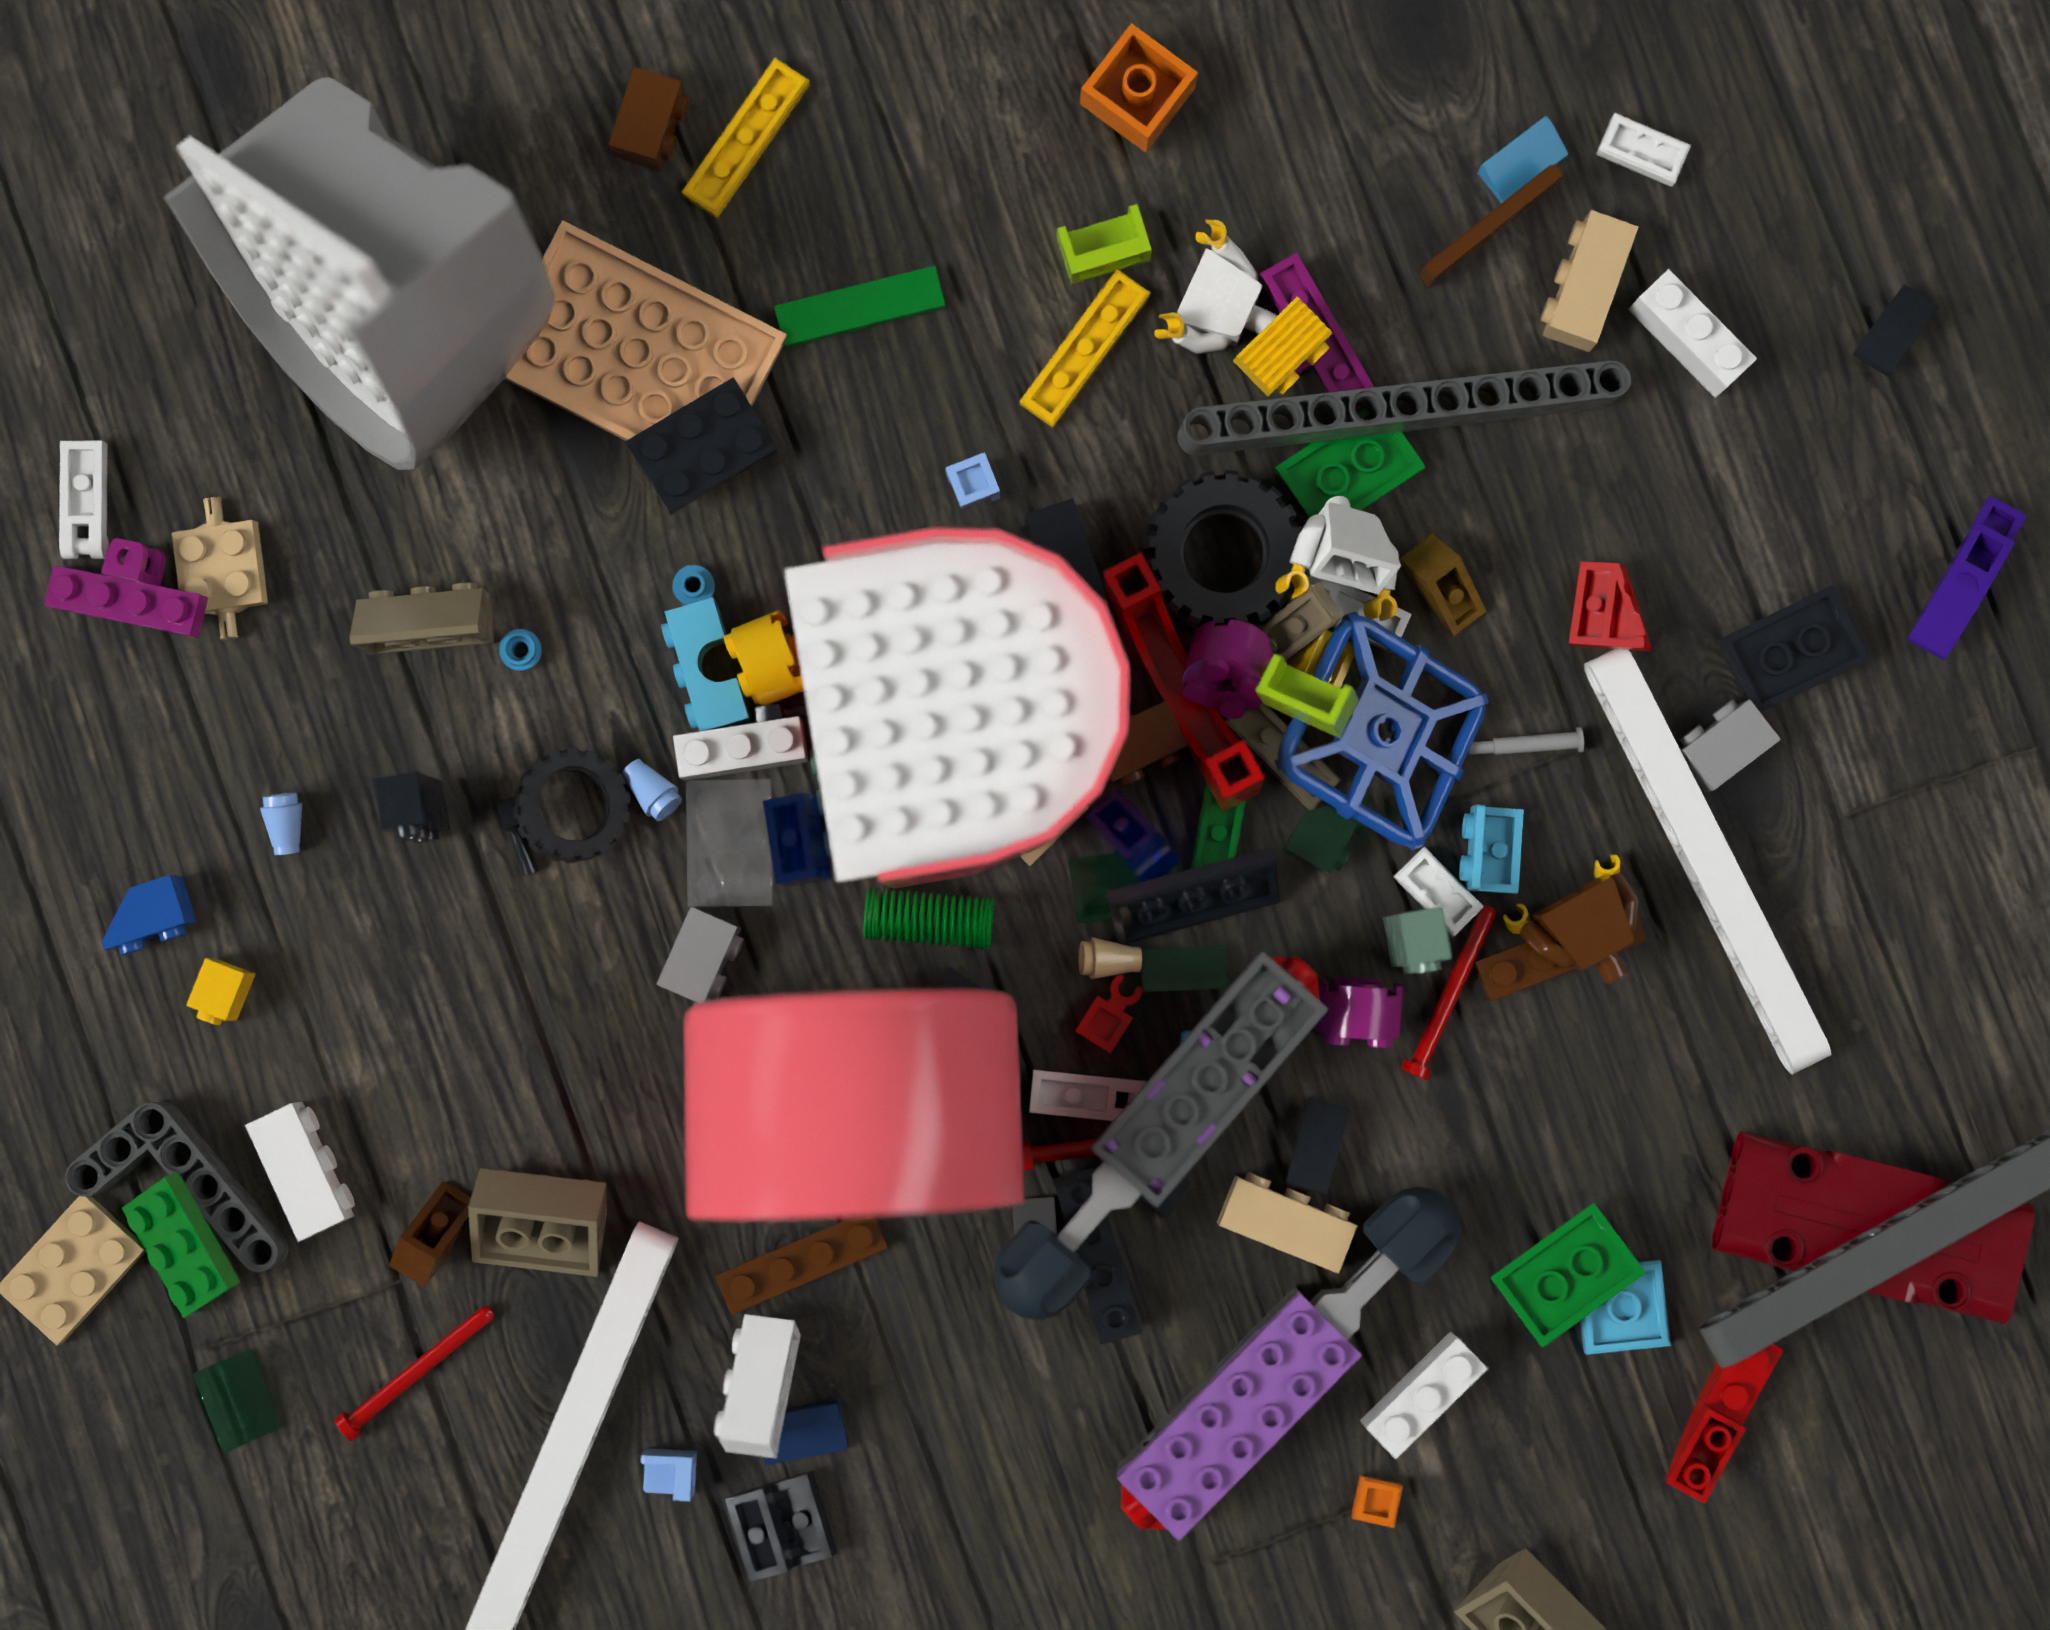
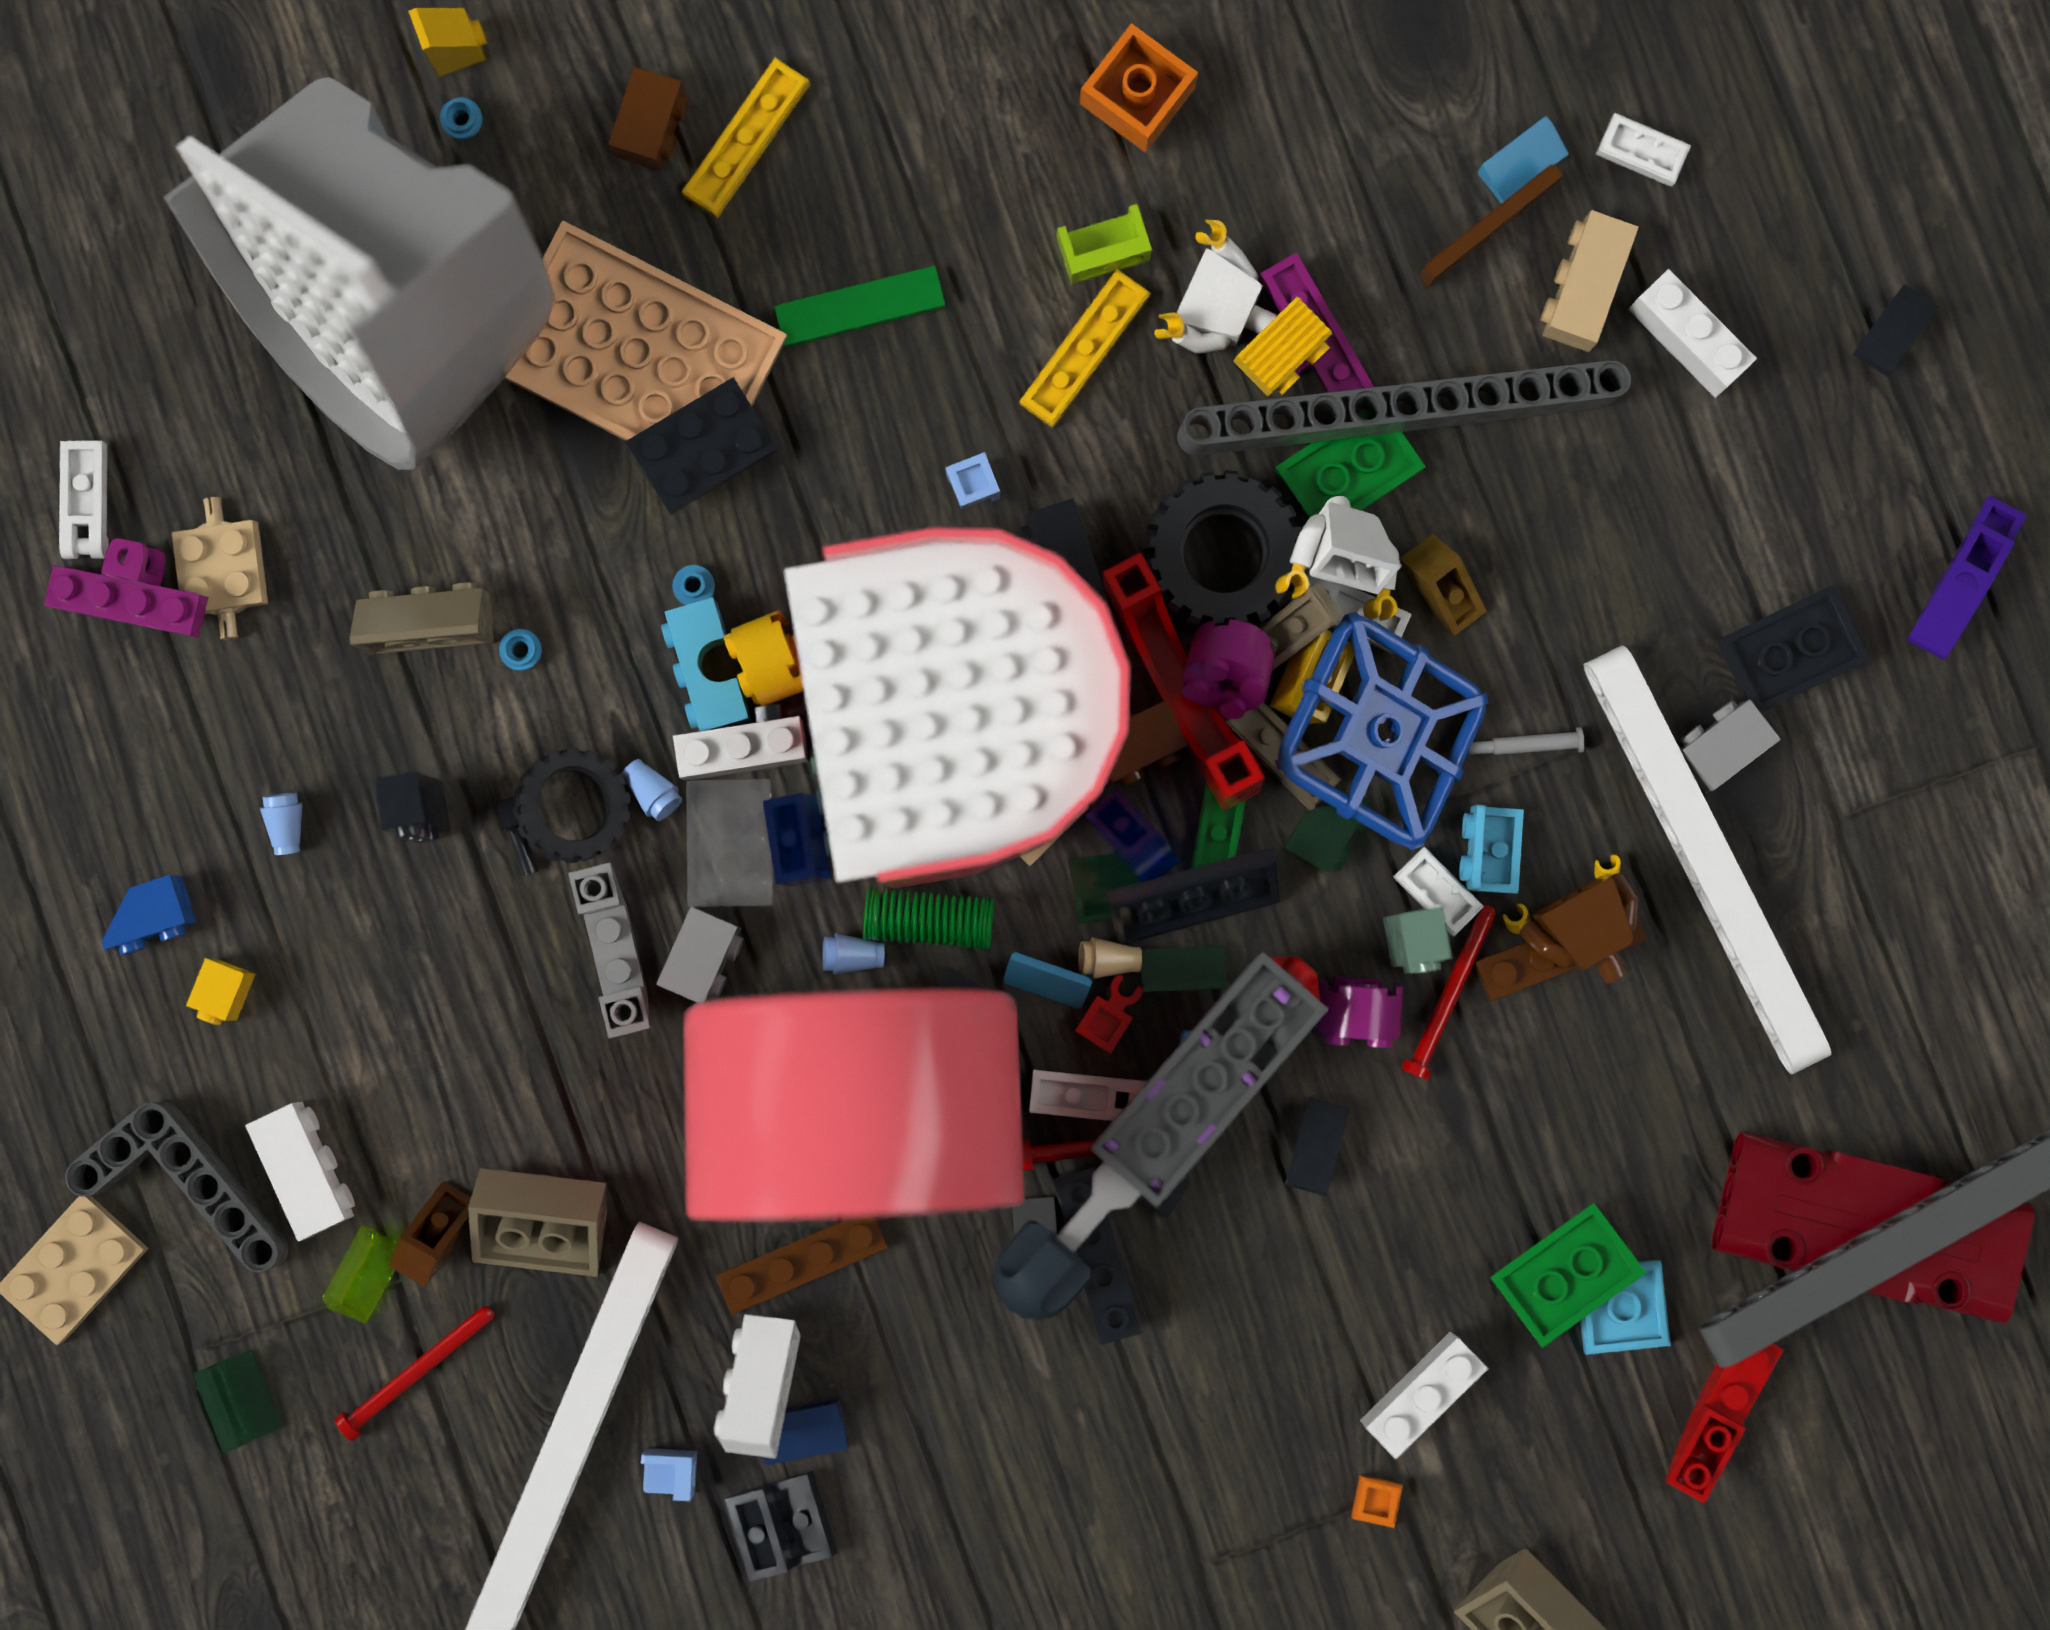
green plate [122,1171,241,1318] -> none
medium lavender piece [1116,1186,1461,1541] -> none
tan brick [1217,1172,1357,1274] -> none
lime panel [1256,654,1359,738] -> none
red wing [1569,562,1651,651] -> none
none -> clear neon green slope [322,1225,397,1324]
none -> yellow slope [408,8,488,76]
none -> dark azure plate [440,97,482,140]
none -> light grey slope [568,863,651,1038]
none -> light blue cone [823,933,884,975]
none -> dark azure slope [1004,952,1092,1009]

